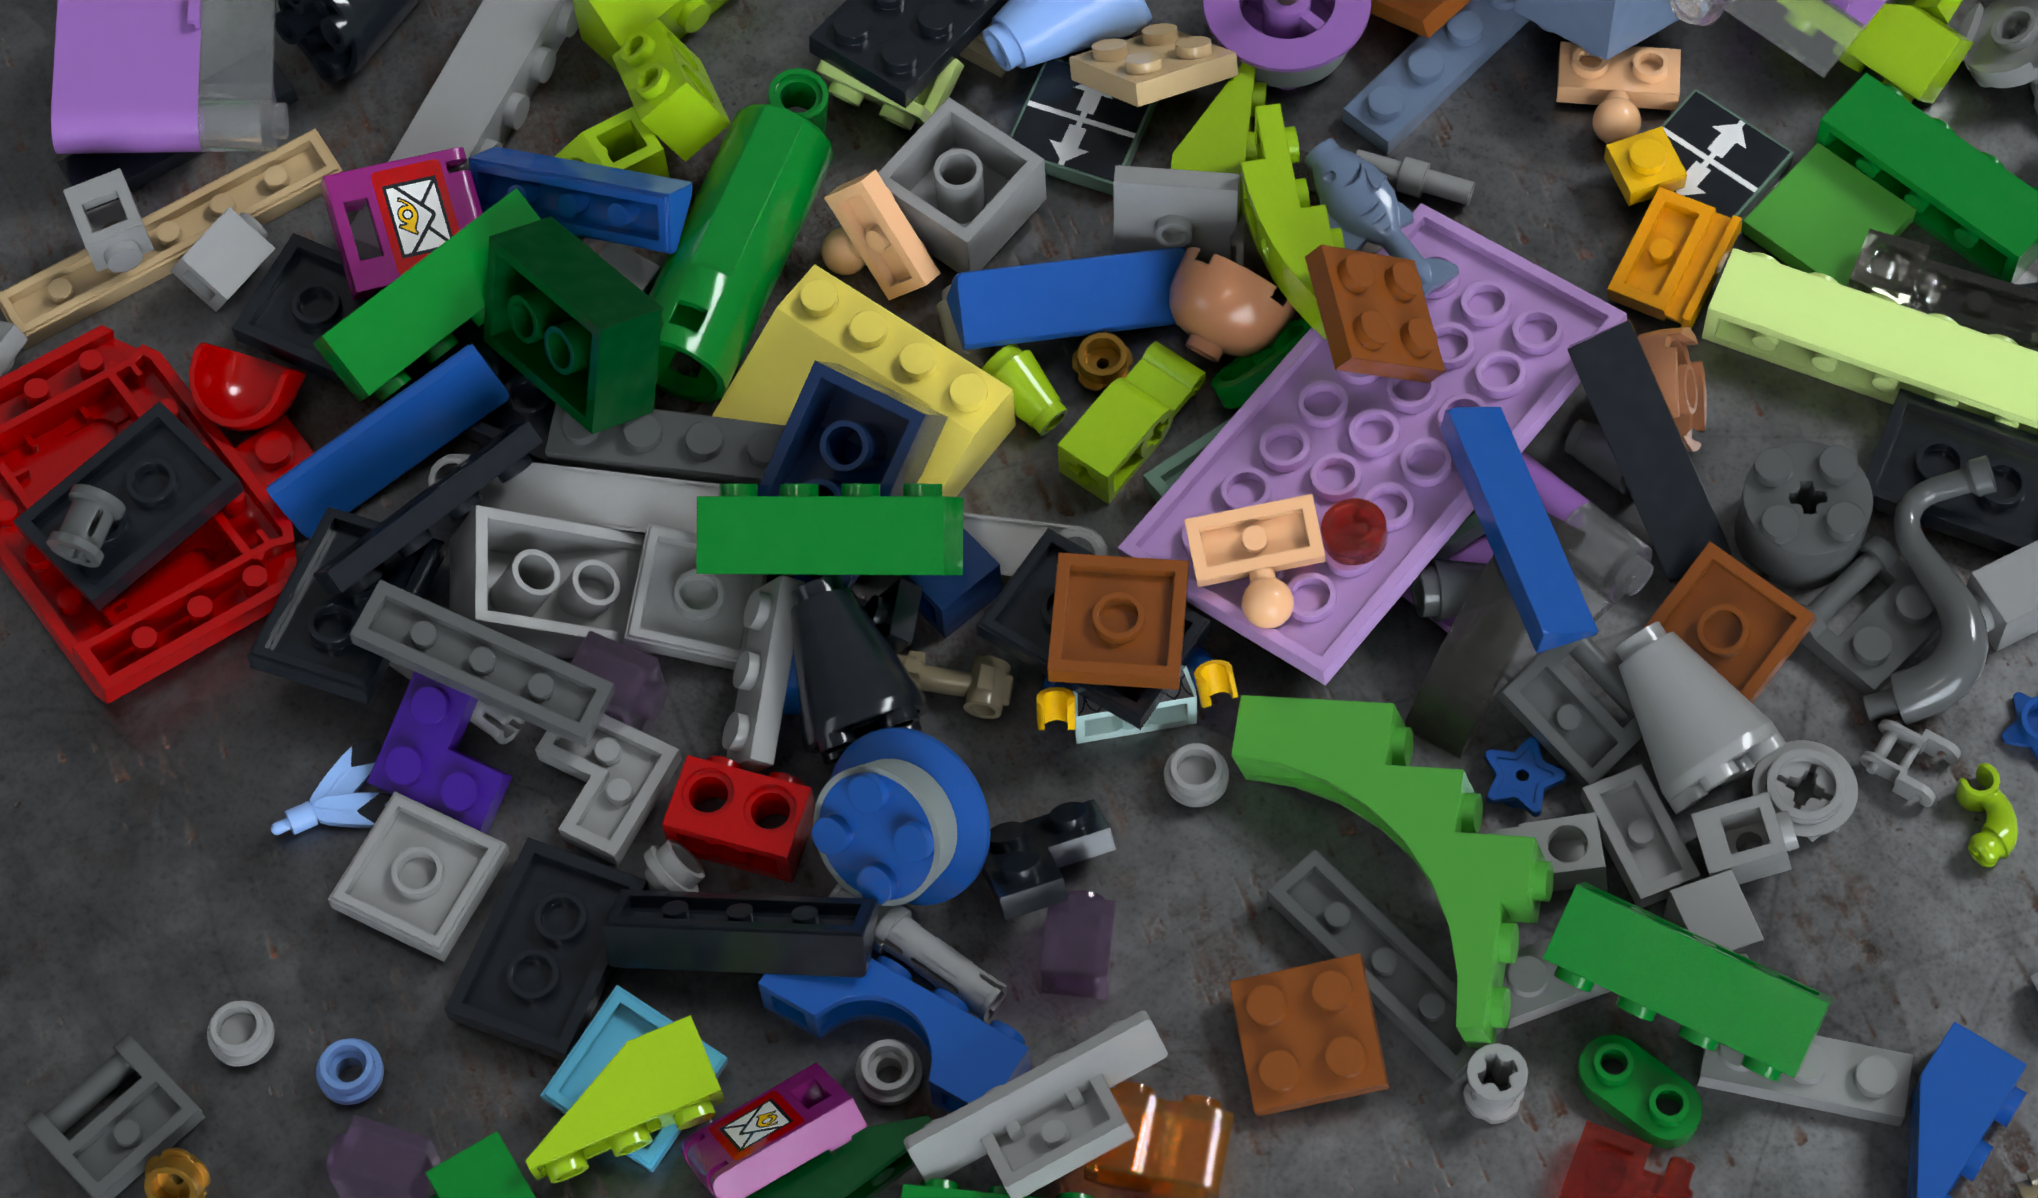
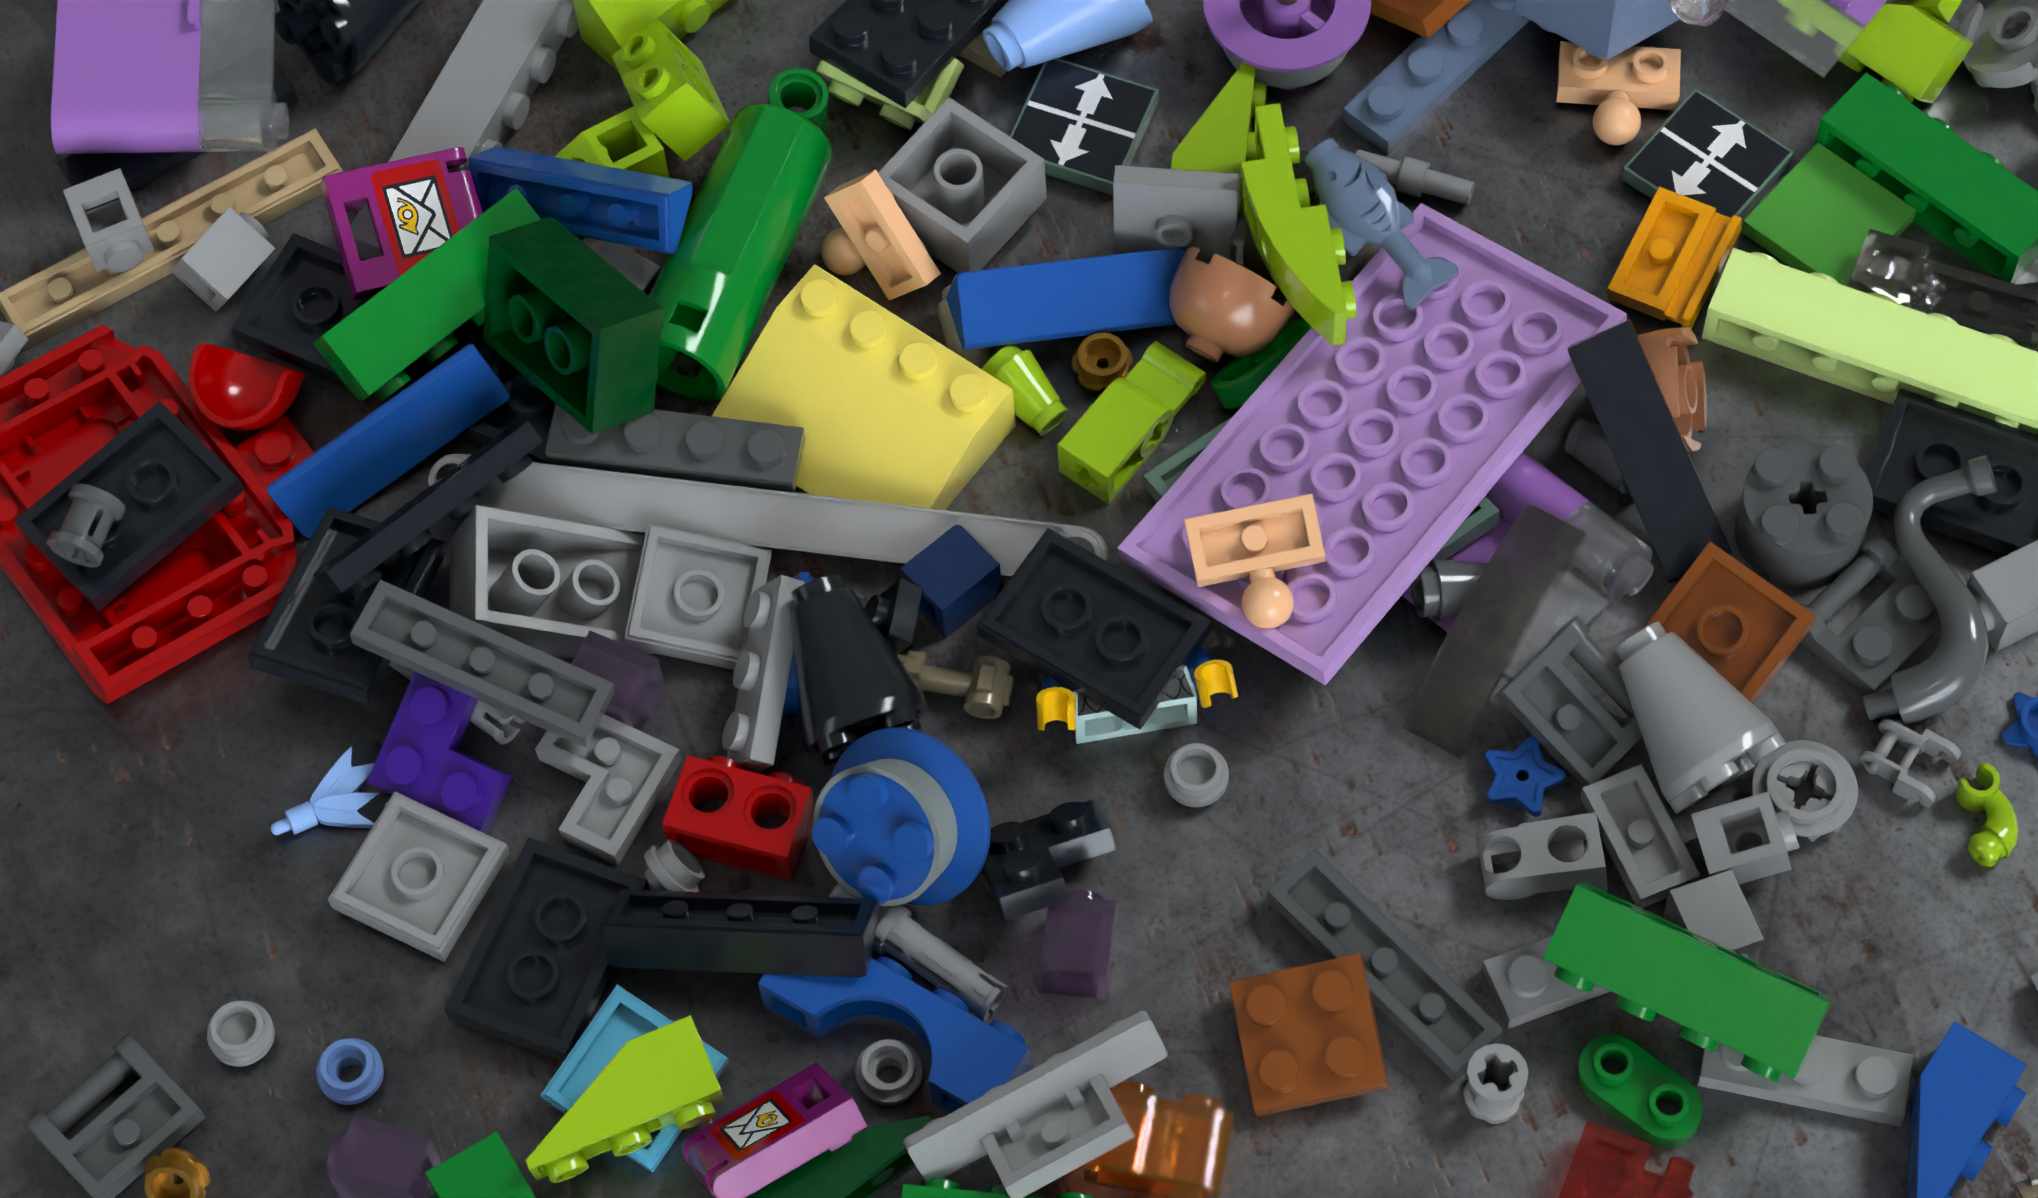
green brick [696,483,963,575] -> none
dark blue slope [758,360,948,589] -> none
dark orange plate [1047,553,1189,690] -> none
tan plate [1069,23,1238,107] -> none
bright green arch [1231,695,1554,1049] -> none
dark orange plate [1305,245,1446,383] -> none
clear red tile [1321,498,1388,565] -> none
blue slope [1440,407,1598,654] -> none
yellow plate [1604,126,1687,206] -> none

